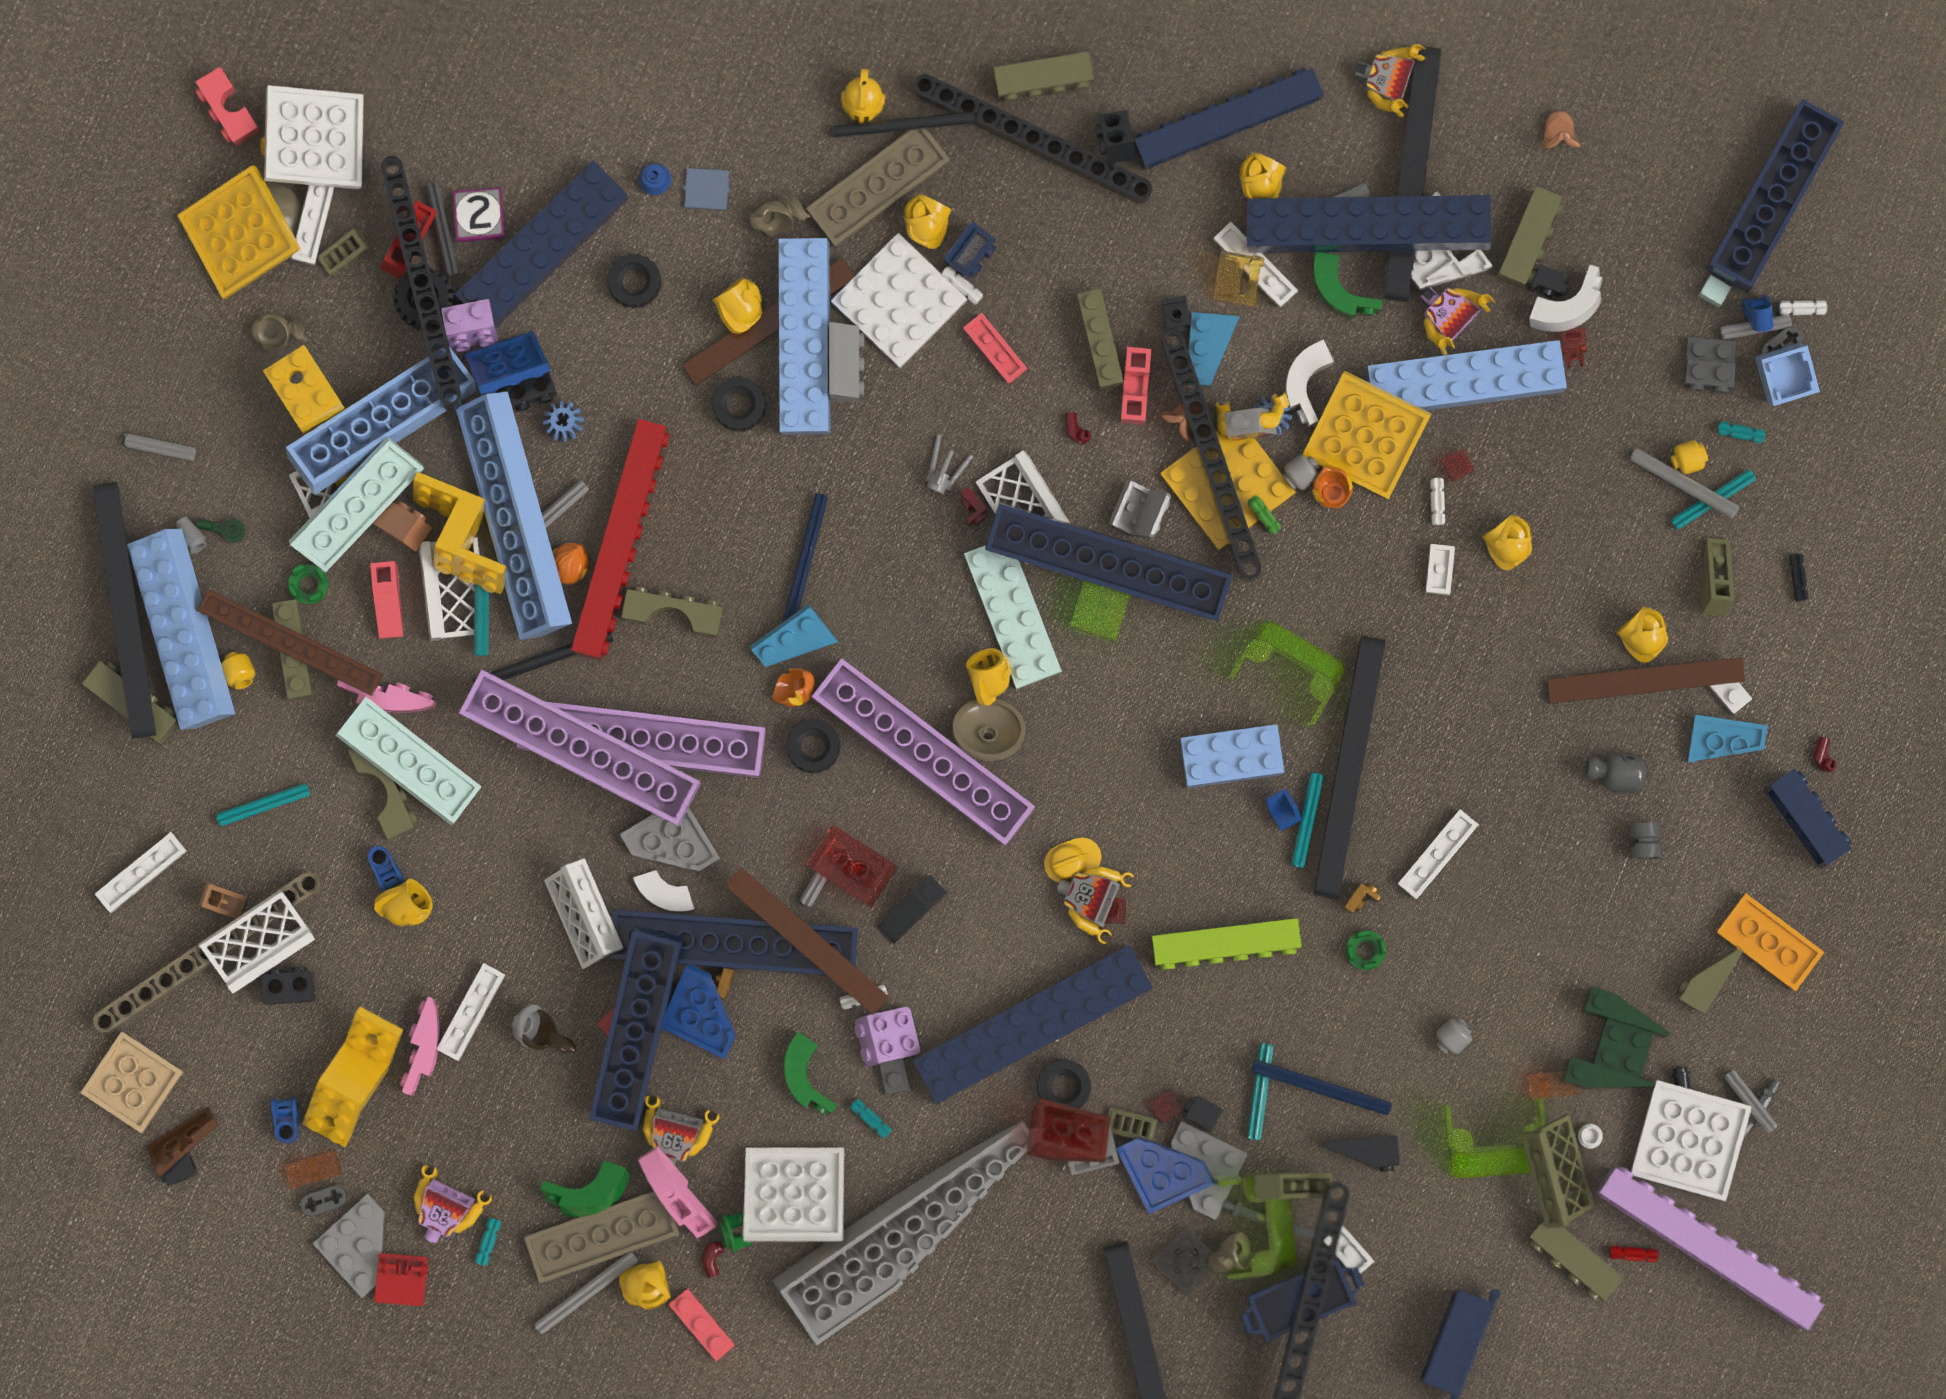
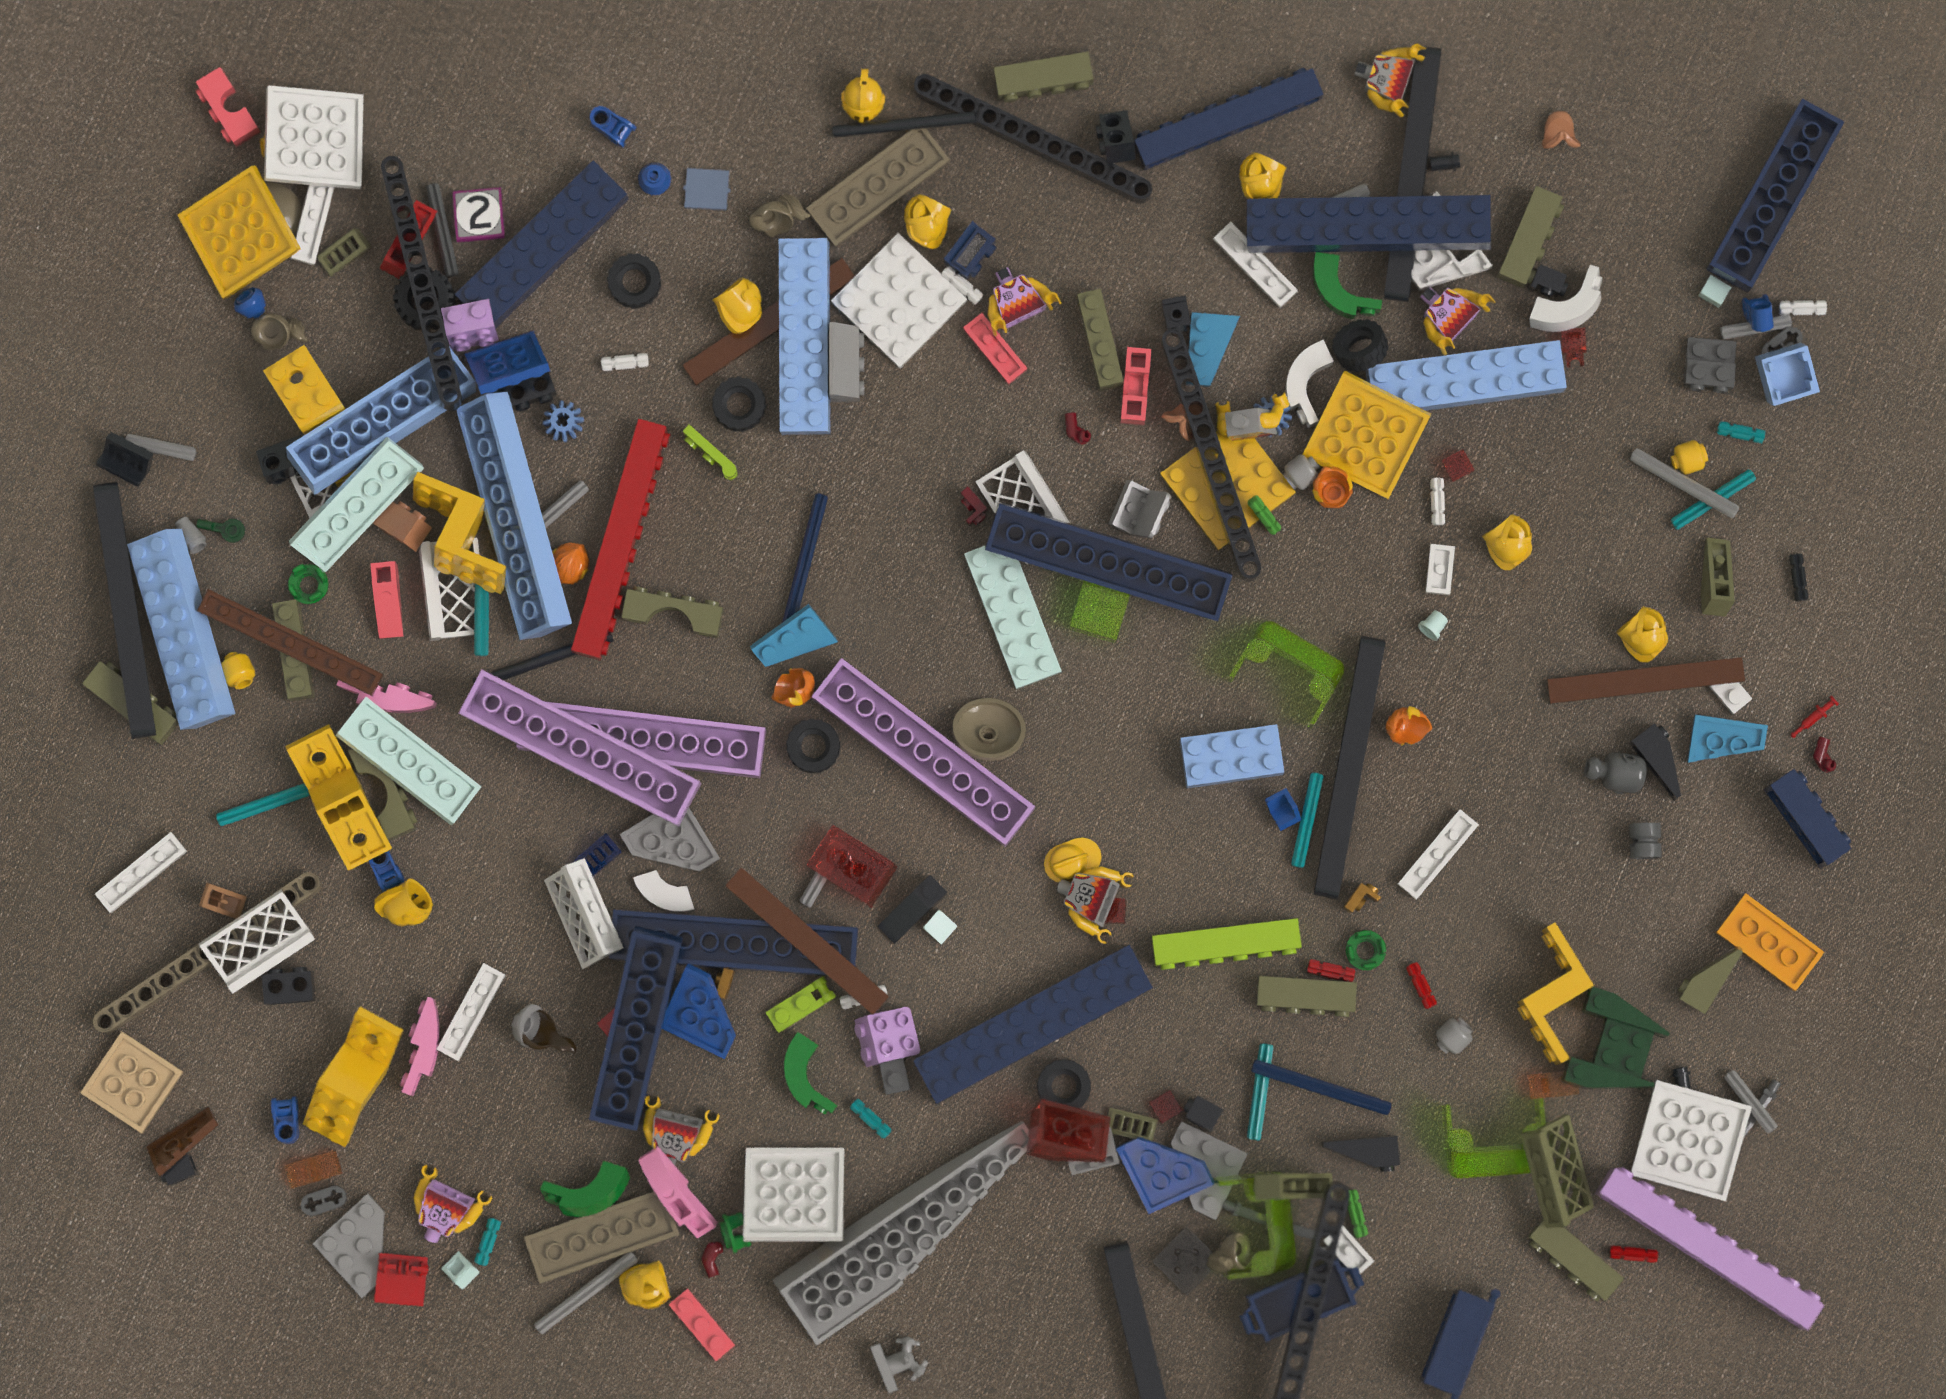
light grey plant [926,434,973,495] -> none
yellow helmet [966,648,1011,706] -> none
clear yellow plate [1213,251,1264,306] -> none
white plate [1578,1124,1603,1148] -> none
none -> black bracket [96,432,153,486]
none -> blue cone [234,287,266,319]
none -> black brick [256,435,303,485]
none -> yellow bracket [285,724,392,871]
none -> light aqua slope [441,1251,479,1289]
none -> clear blue slope [571,833,623,877]
none -> blue piece [590,106,636,148]
none -> white axle [601,353,649,371]
none -> lime plate [683,425,738,480]
none -> lime plate [766,976,837,1033]
none -> light grey piece [870,1337,928,1393]
none -> light aqua slope [923,910,957,945]
none -> torso [987,267,1061,336]
none -> olive brick [1256,976,1357,1017]
none -> red axle [1307,959,1355,982]
none -> black tyre [1332,319,1389,372]
none -> bright green axle [1347,1189,1368,1238]
none -> orange hair [1386,706,1432,746]
none -> red axle [1406,962,1437,1009]
none -> light aqua piece [1418,610,1448,641]
none -> black pin [1430,152,1460,172]
none -> yellow bracket [1517,923,1594,1065]
none -> black slope [1629,723,1681,800]
none -> red piece [1791,695,1839,738]

